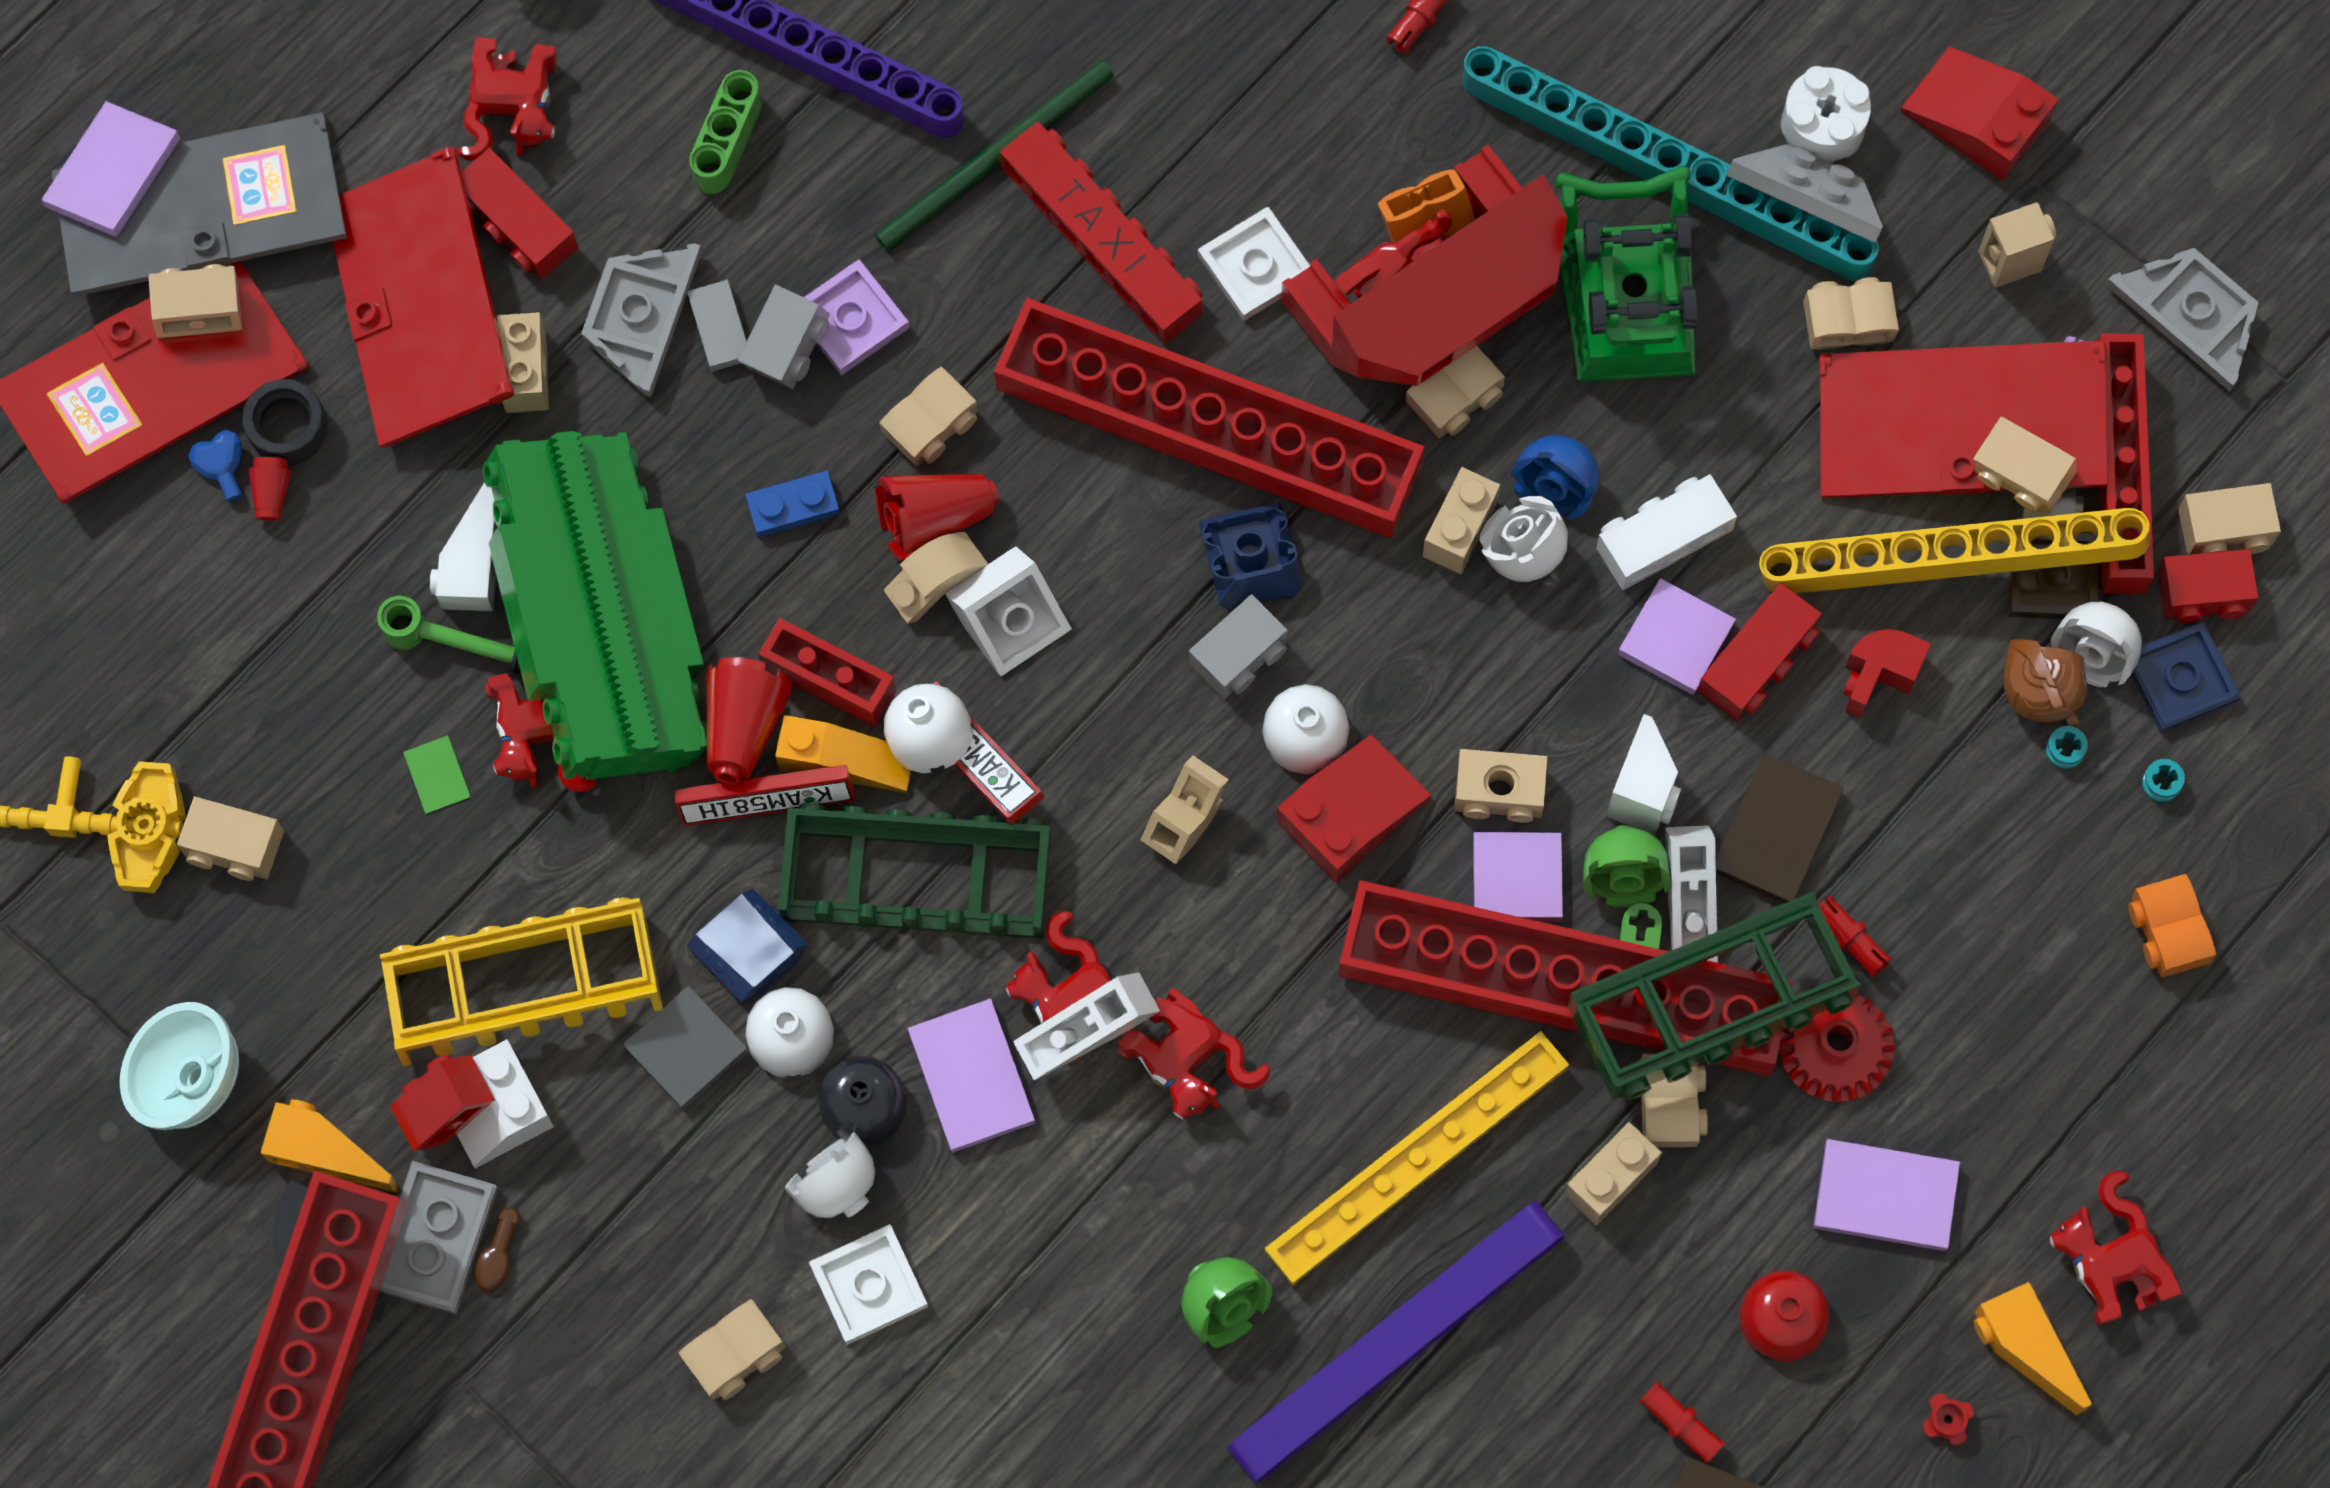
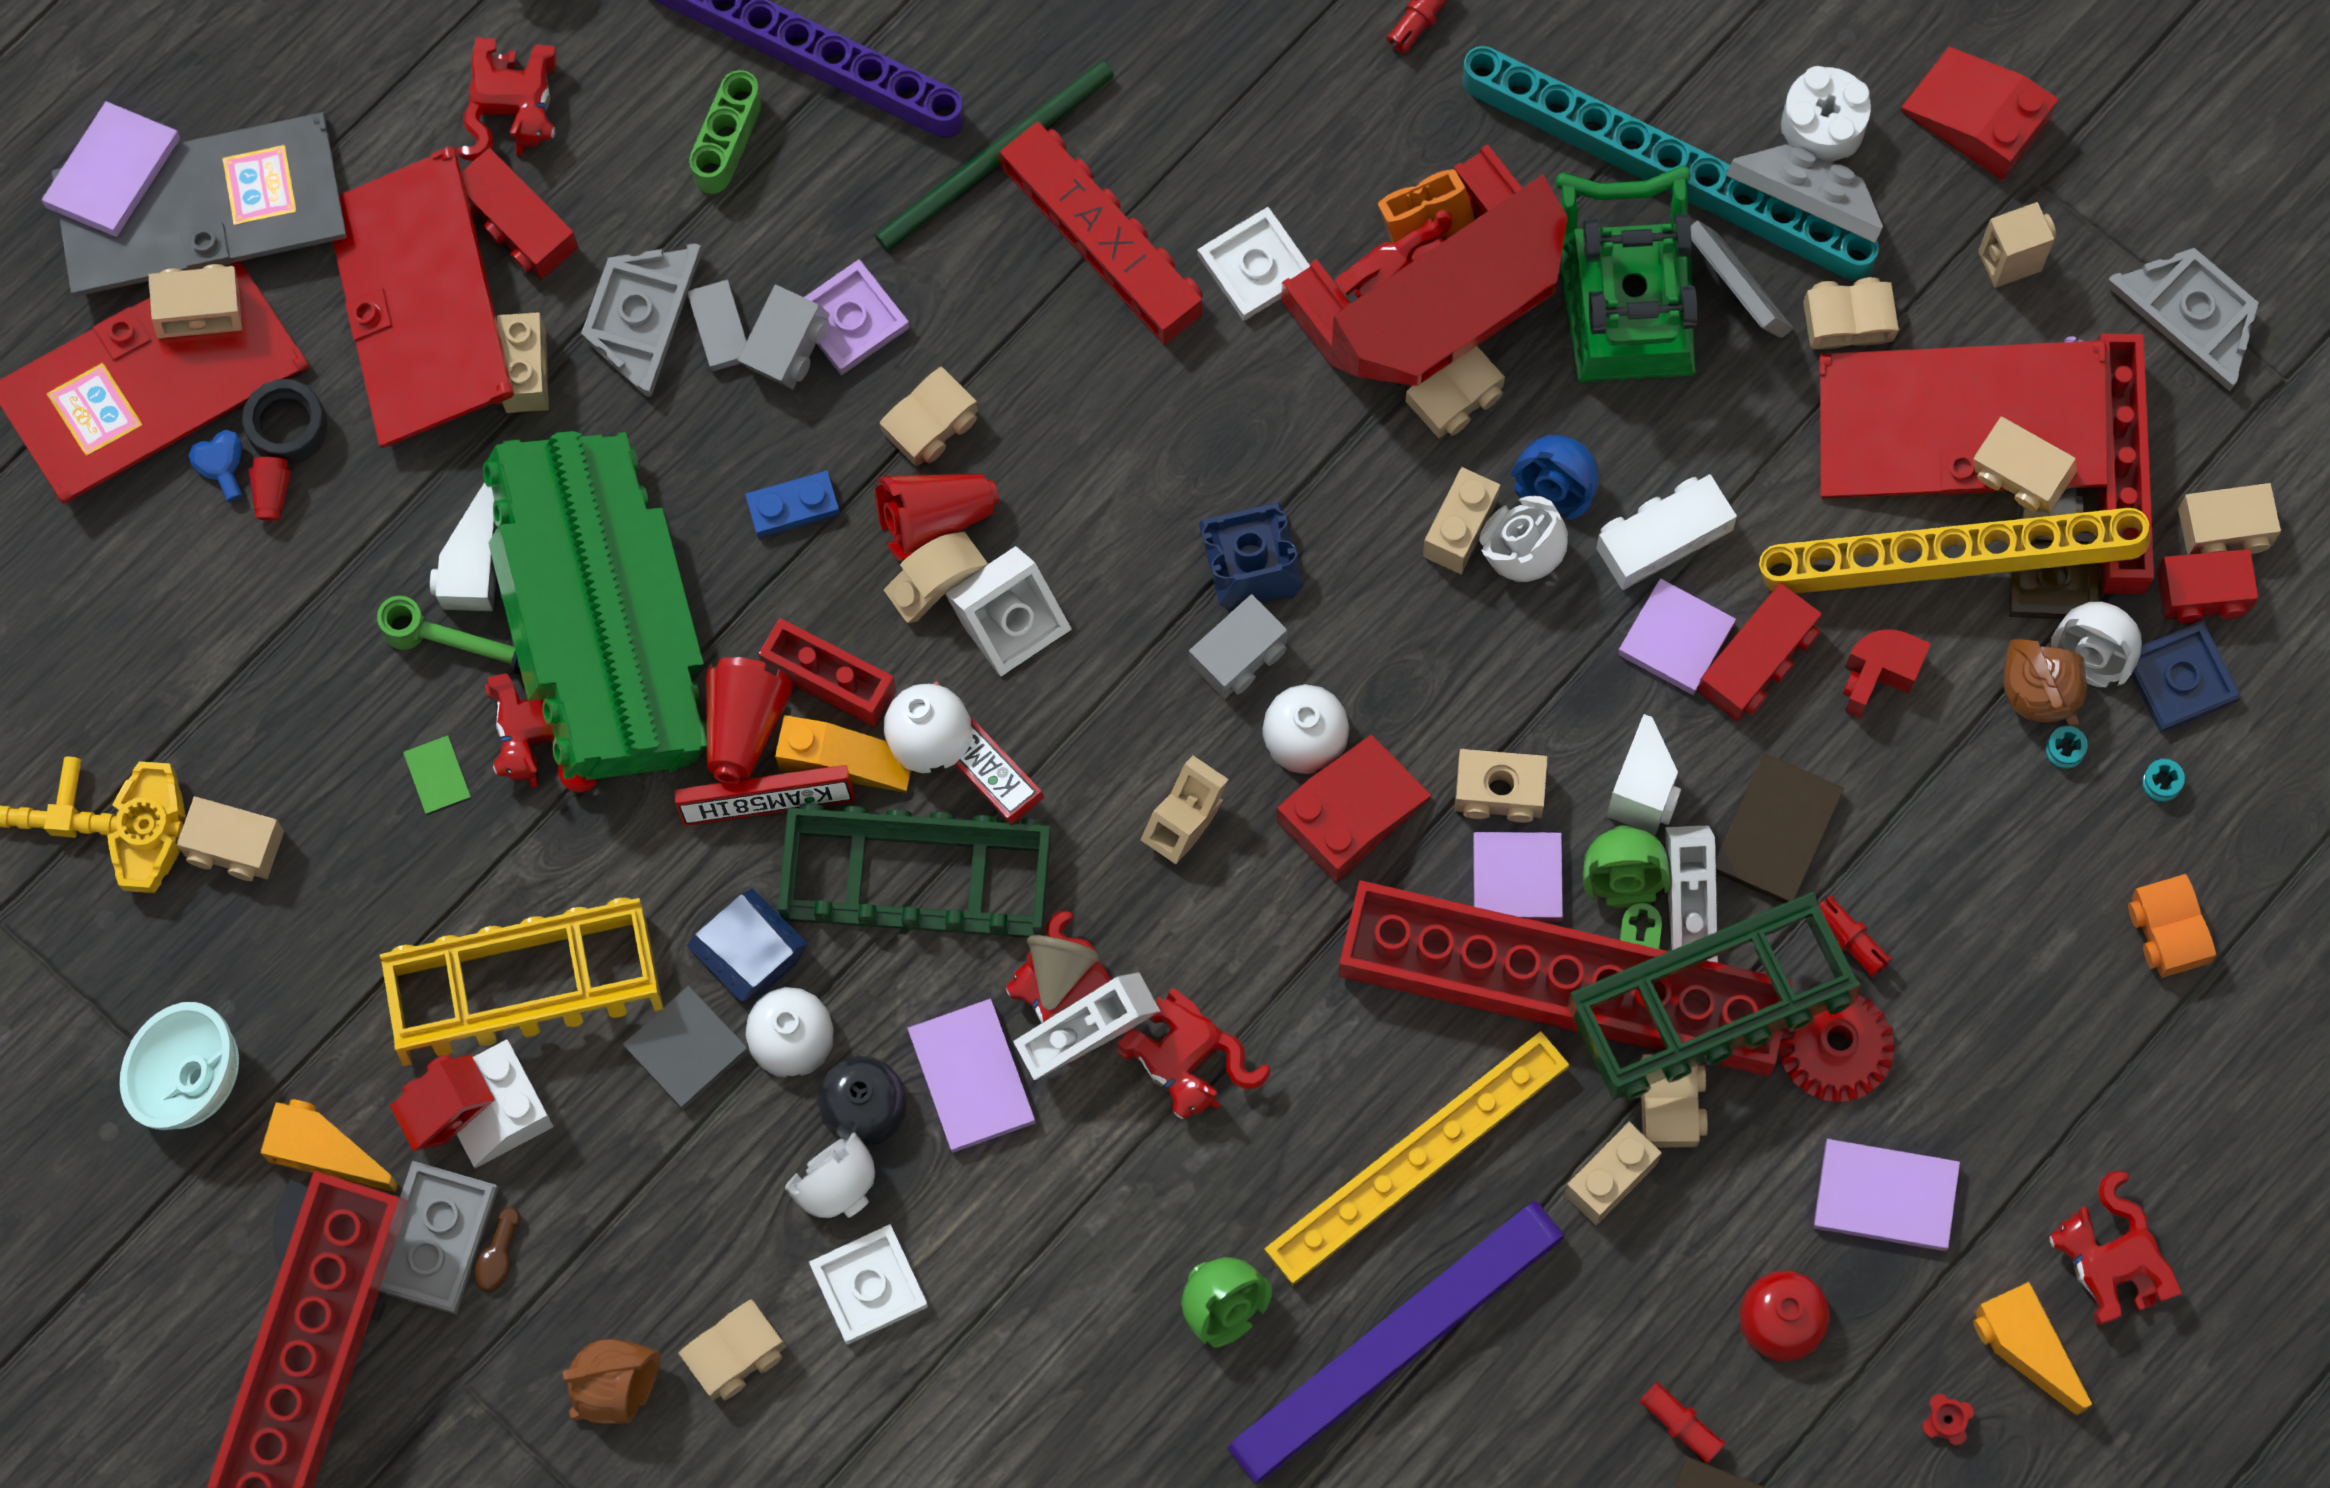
red brick [994,298,1425,539] -> none
none -> dark orange helmet [562,1338,662,1424]
none -> dark tan hat [1027,935,1099,1010]
none -> light grey tile [1691,221,1794,338]

